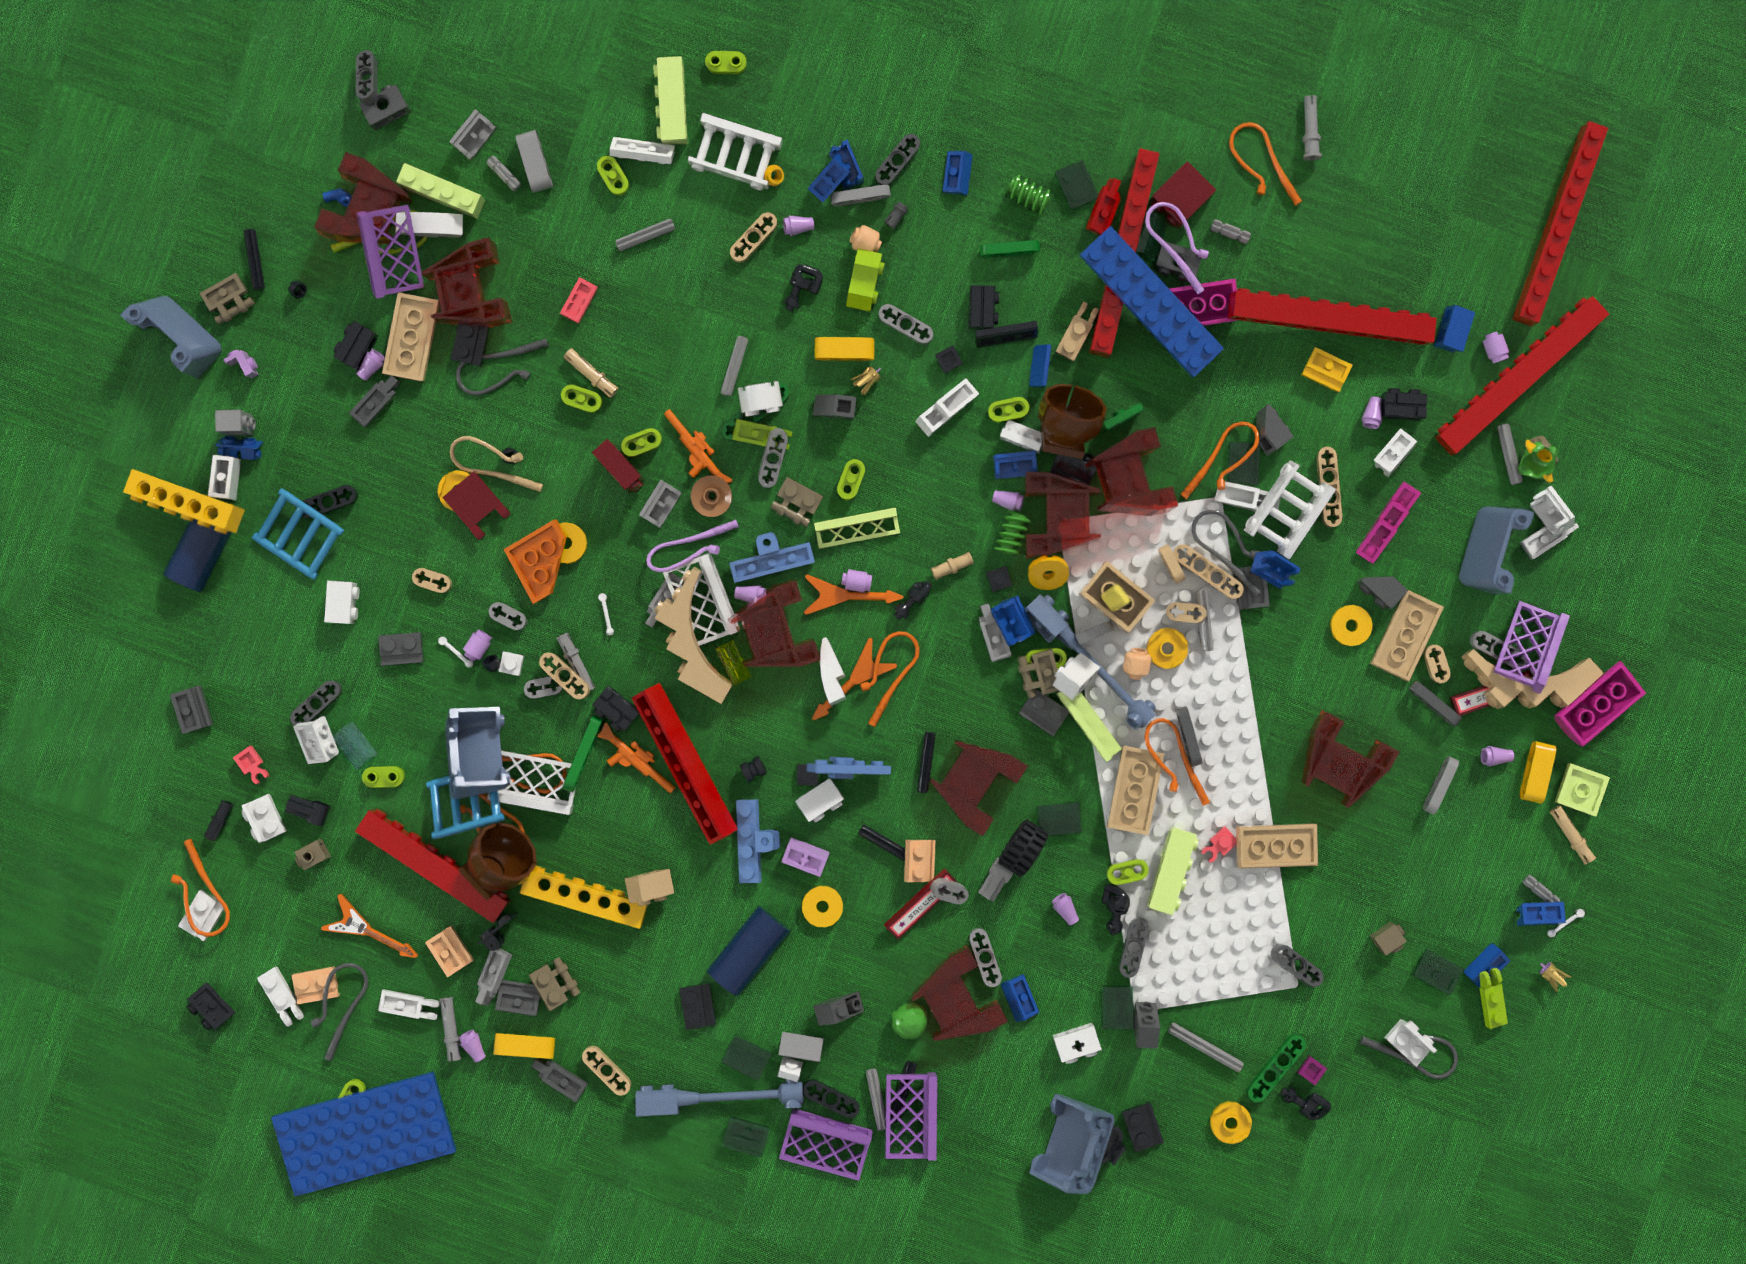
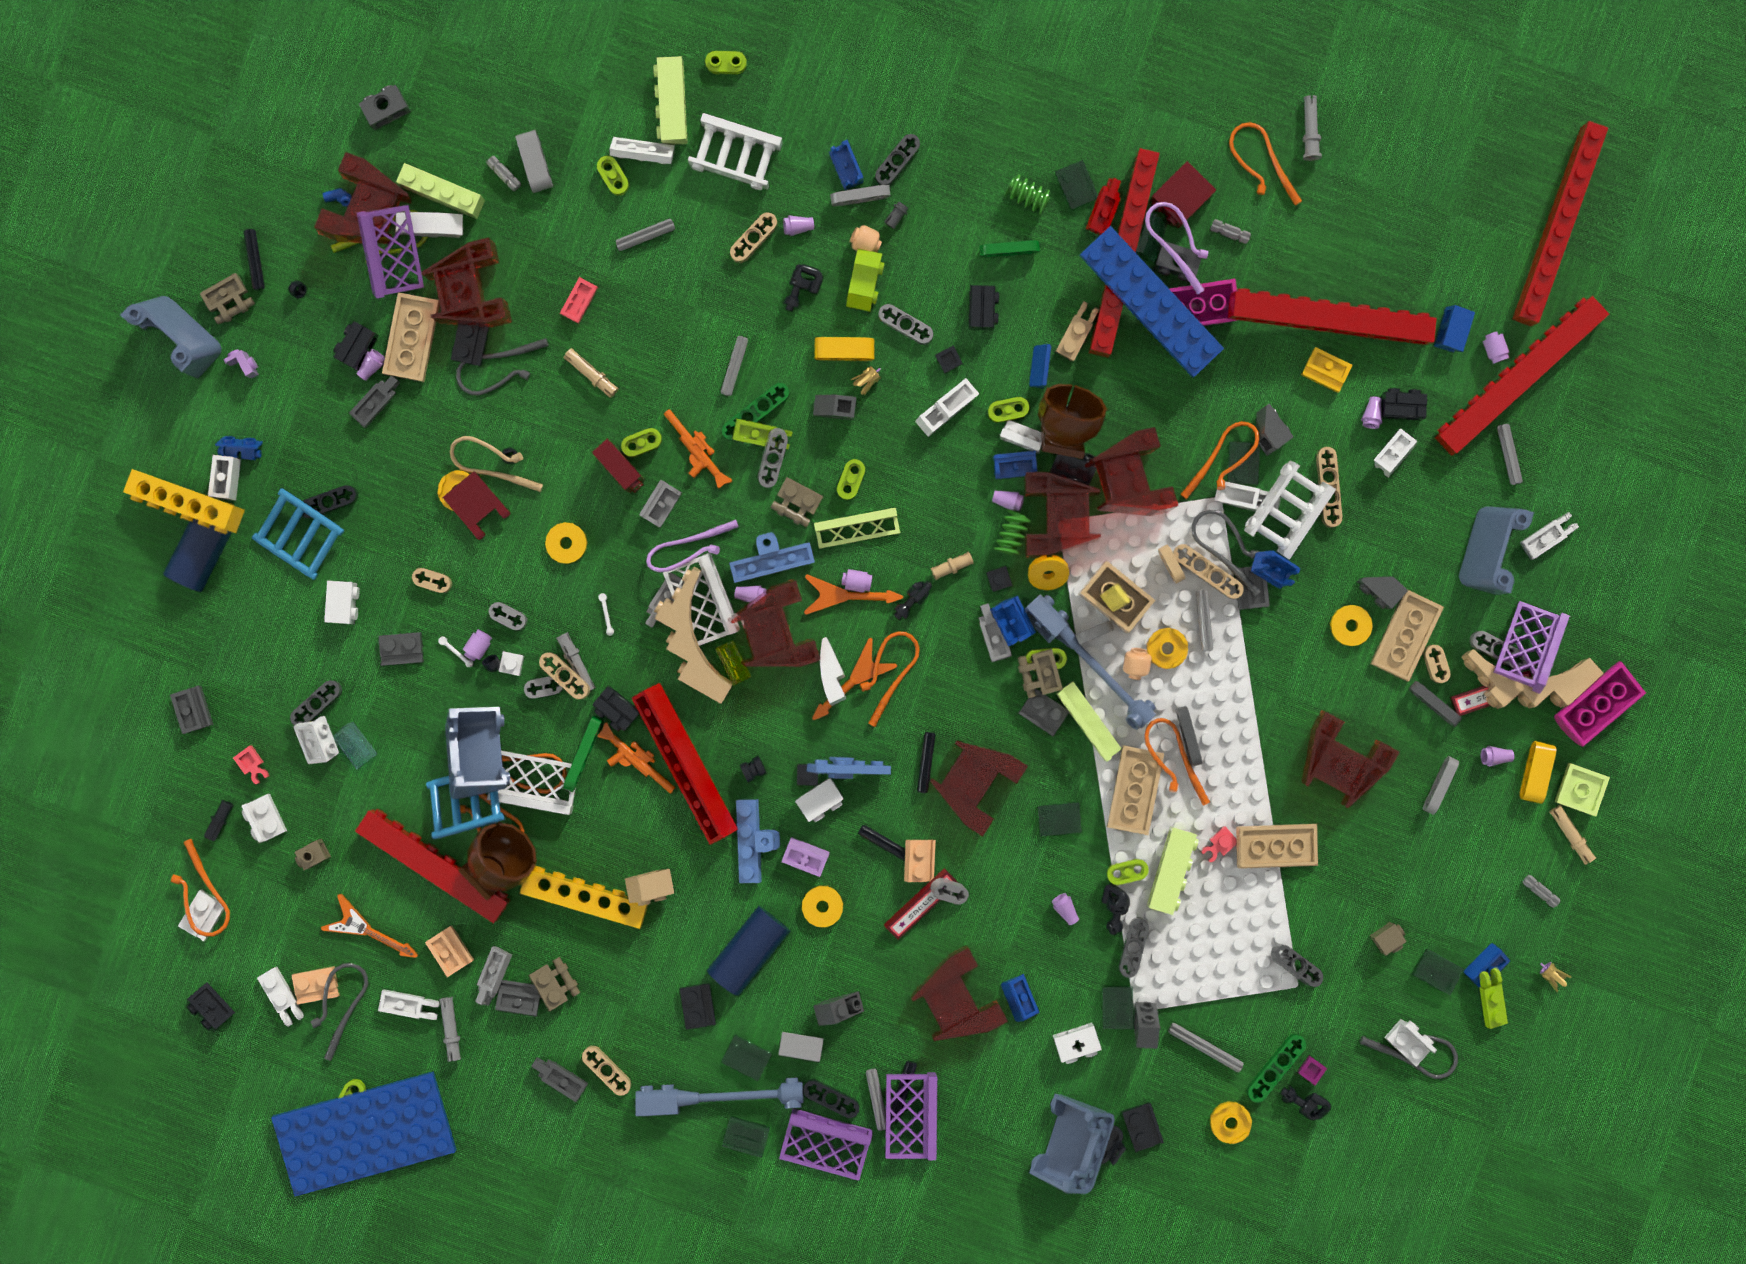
light grey brick [215,410,256,436] -> none
black piece [285,795,331,826] -> none
dark grey beam [356,50,378,105] -> none
lime plate [362,766,405,788] -> none
light grey hinge [449,109,497,160] -> none
lavender cone [459,1030,486,1062] -> none
black hinge [477,913,518,951] -> none
yellow beam [493,1033,555,1059] -> none
orange plate [504,519,567,604] -> none
lime plate [561,385,602,413] -> none
medium nougat dish [691,475,732,517] -> none
white brick [737,381,783,416] -> none
yellow plate [764,165,784,186] -> none
white plate [778,1057,803,1082] -> none
blue hinge [808,153,850,202] -> none
bright green hair [892,1002,928,1039] -> none
blue slope [942,151,972,195] -> none
light grey beam [969,928,1002,987] -> none
black tile [975,321,1038,348] -> none
light grey piece [978,857,1013,902] -> none
black tyre [999,820,1048,877] -> none
white brick [1053,652,1100,700] -> none
green plate [1101,403,1144,434] -> none
tan beam [1166,602,1207,623] -> none
dark pink slope [1356,481,1421,564] -> none
bright green hair [1517,436,1559,483] -> none
blue hinge [1517,902,1566,926] -> none
white hinge [1530,486,1575,537] -> none
white hinge [1547,909,1585,937] -> none

